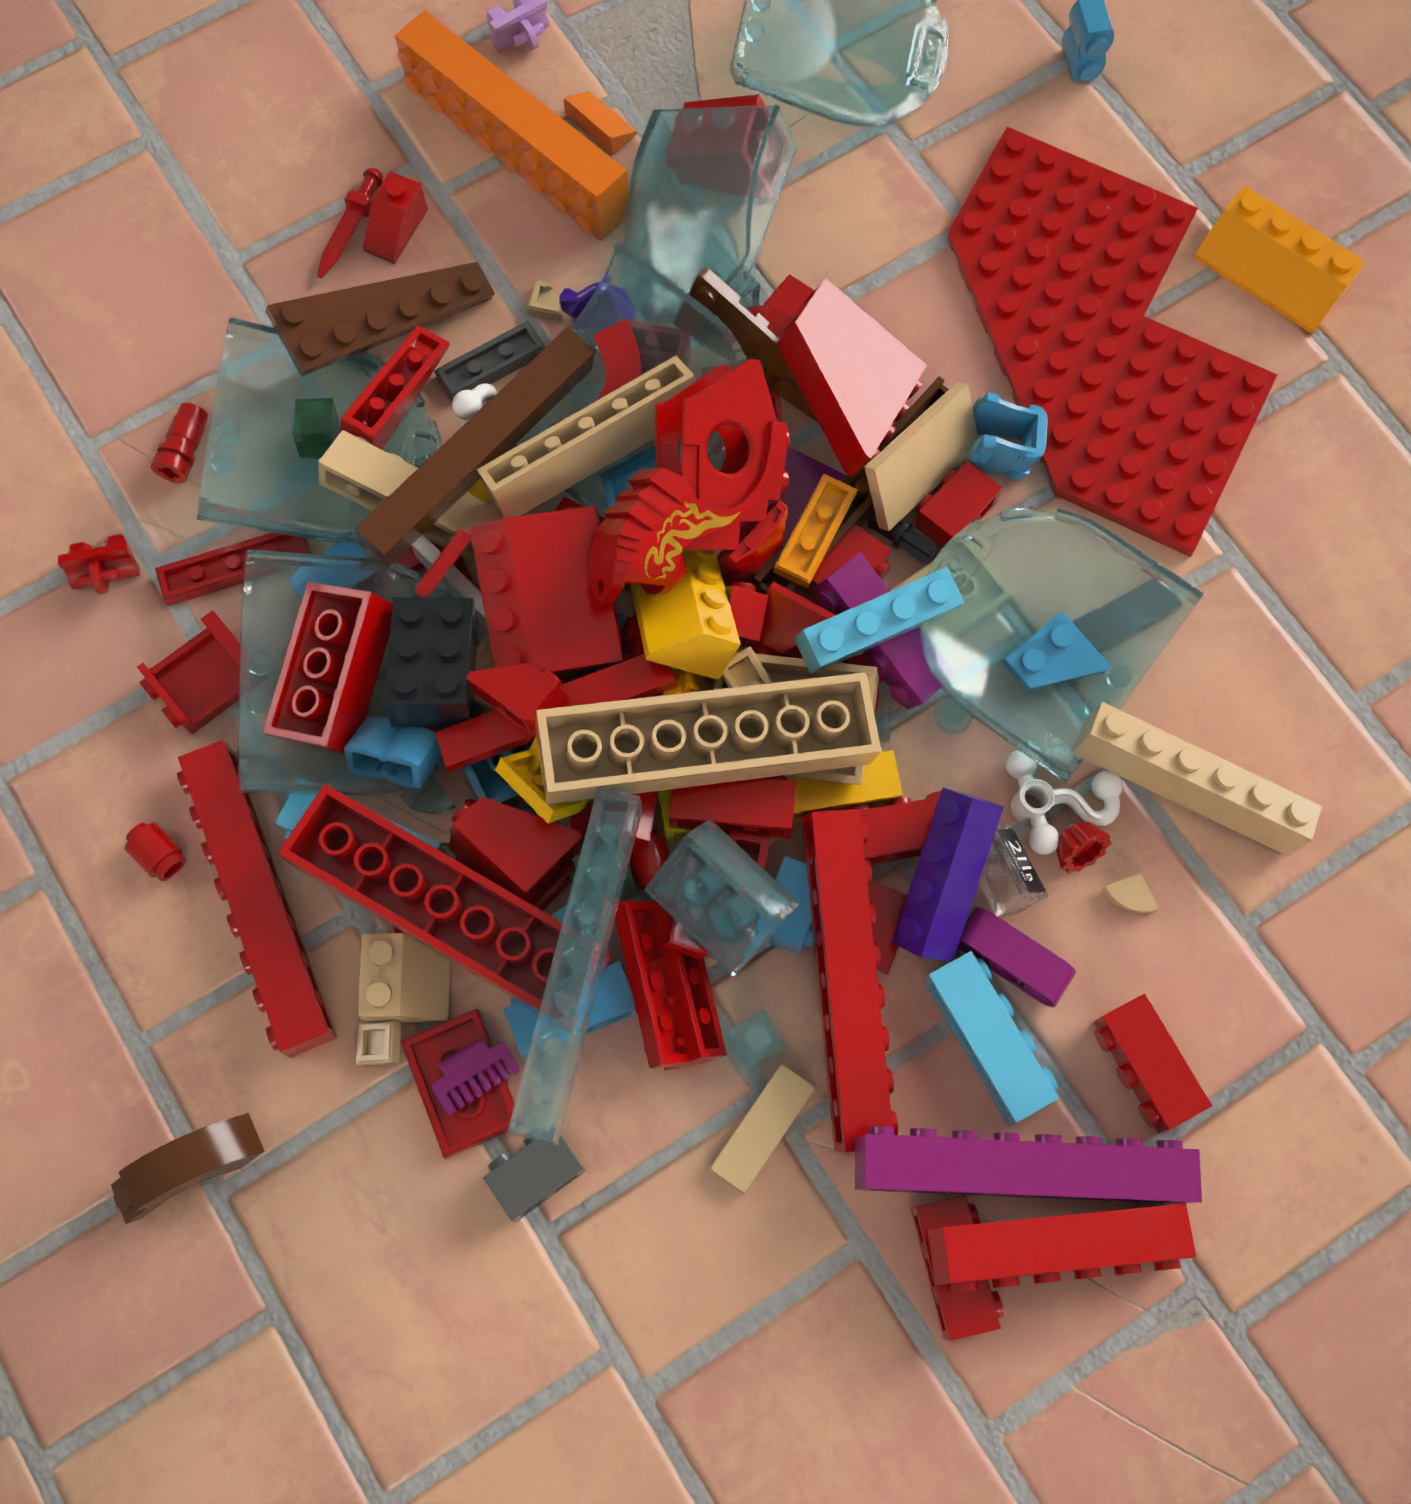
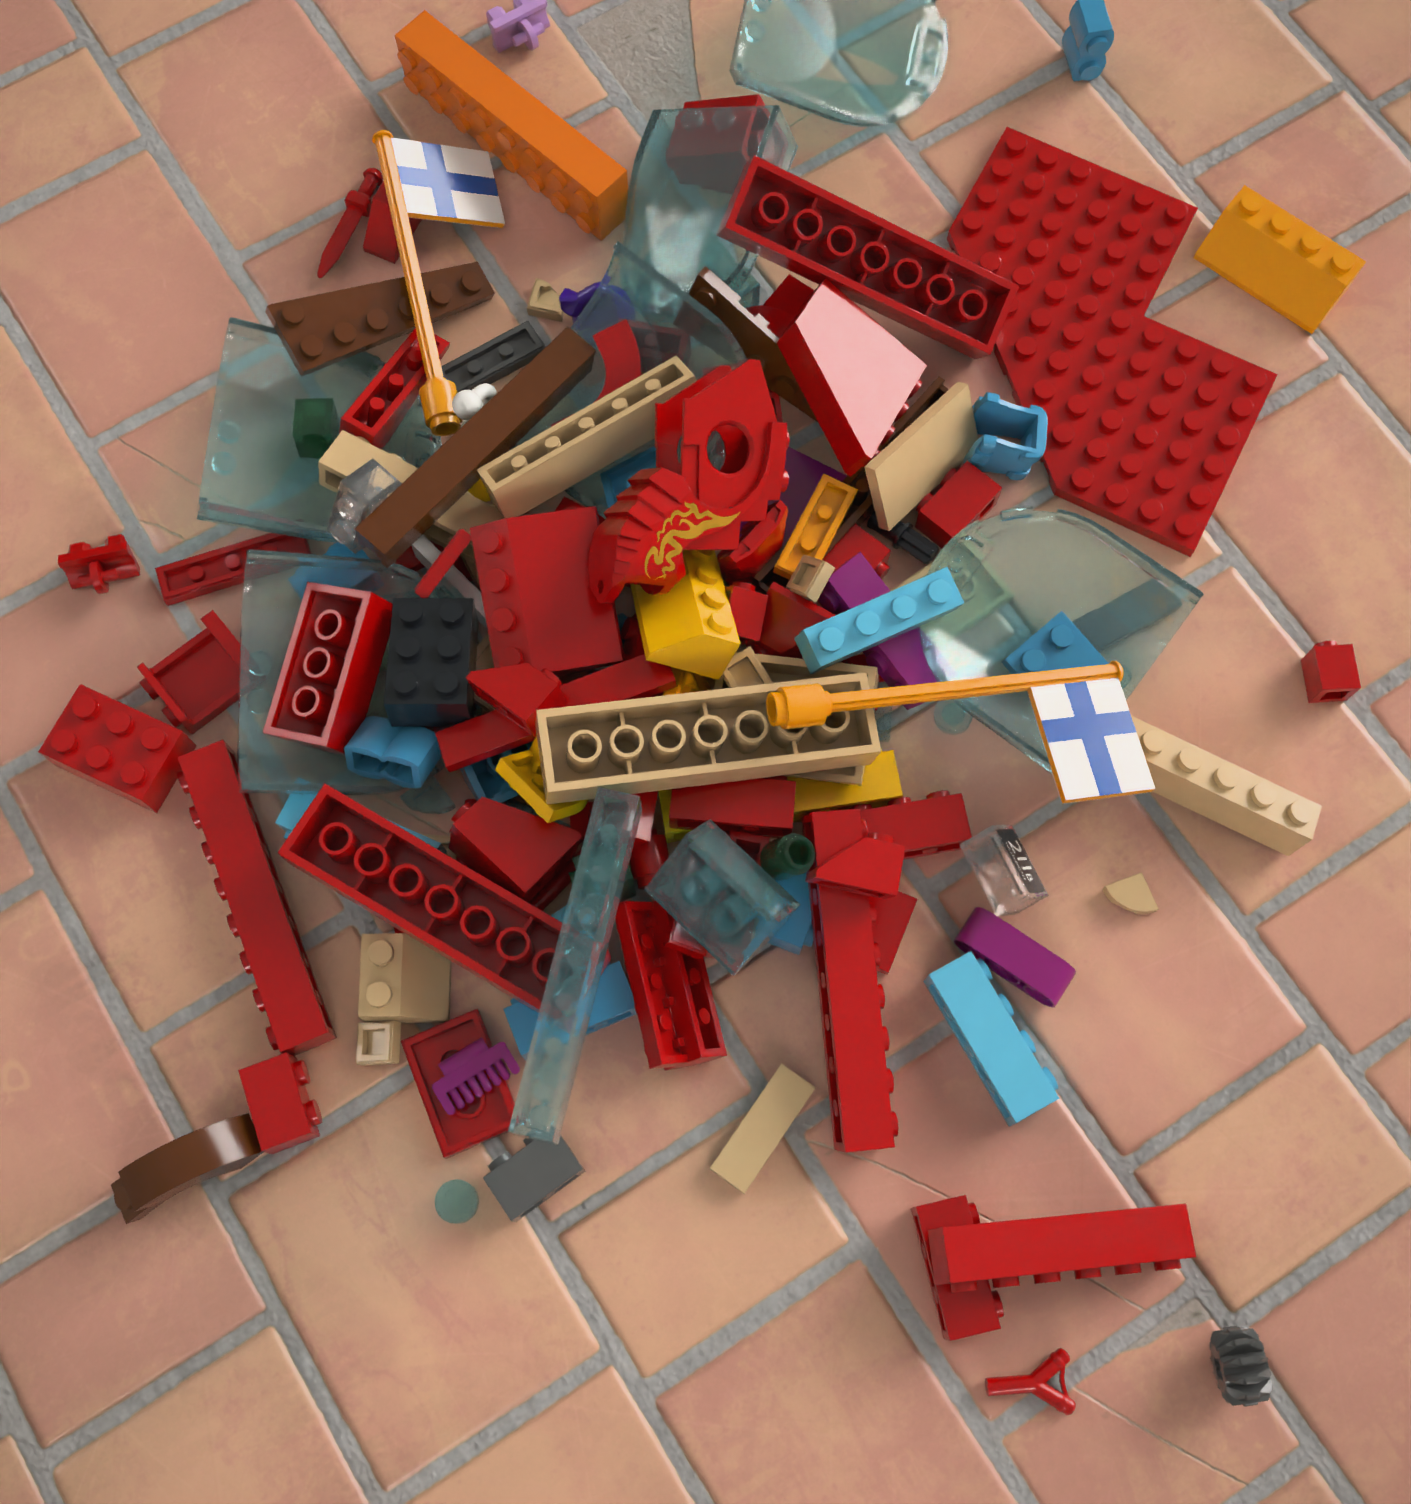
red brick [124,822,186,882] -> none
red axle [150,403,209,483] -> none
orange slope [563,91,637,155] -> none
clear light blue brick [727,1009,786,1073] -> none
magenta brick [855,1126,1202,1204] -> none
dark purple brick [892,787,1004,962] -> none
white piece [1006,749,1123,855] -> none
red piece [1056,821,1112,874] -> none
red brick [1093,993,1213,1133] -> none
none -> red brick [38,684,197,813]
none -> red brick [238,1052,322,1154]
none -> clear brick [327,459,402,554]
none -> flag [372,130,505,436]
none -> clear light blue tile [435,1179,479,1224]
none -> red brick [716,155,1019,359]
none -> clear green brick [760,833,815,881]
none -> flag [766,661,1155,804]
none -> tan tile [786,555,835,603]
none -> red slope [805,833,906,899]
none -> red piece [985,1348,1076,1415]
none -> dark grey gear [1209,1326,1273,1407]
none -> red brick [1301,641,1361,703]

